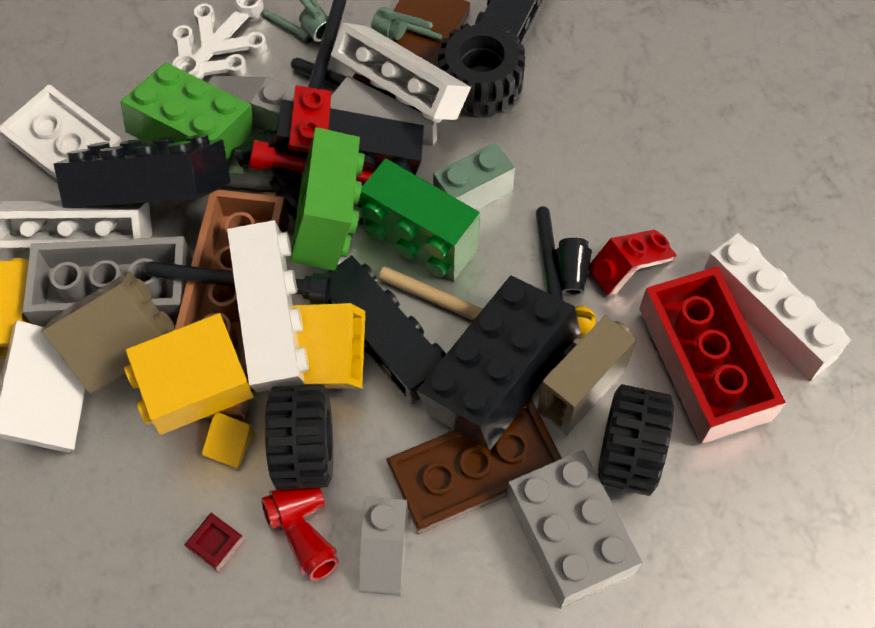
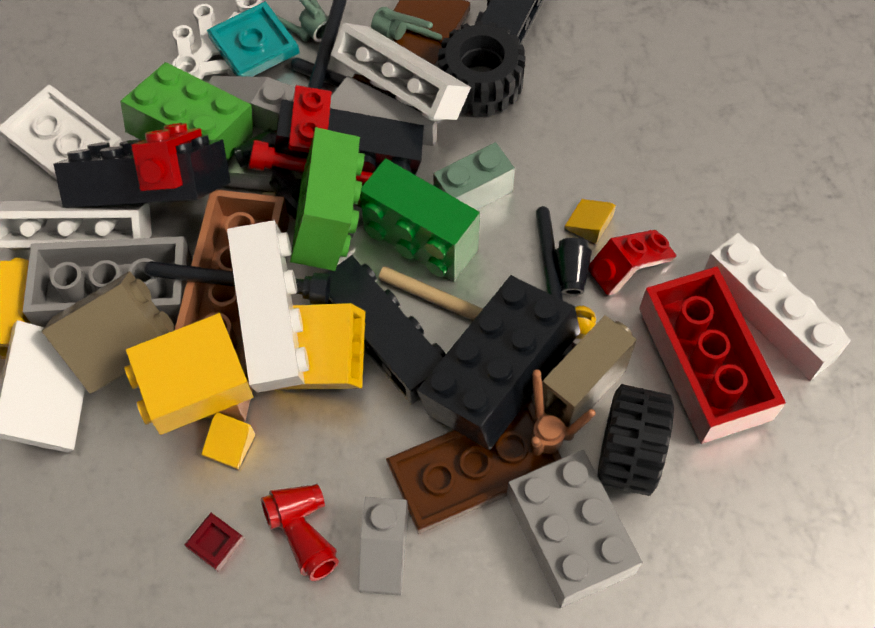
black tyre [265,384,333,490] -> none
none -> red bracket [131,123,202,191]
none -> teal tile [207,1,300,77]
none -> nougat plant [531,369,596,456]
none -> yellow slope [564,199,616,244]

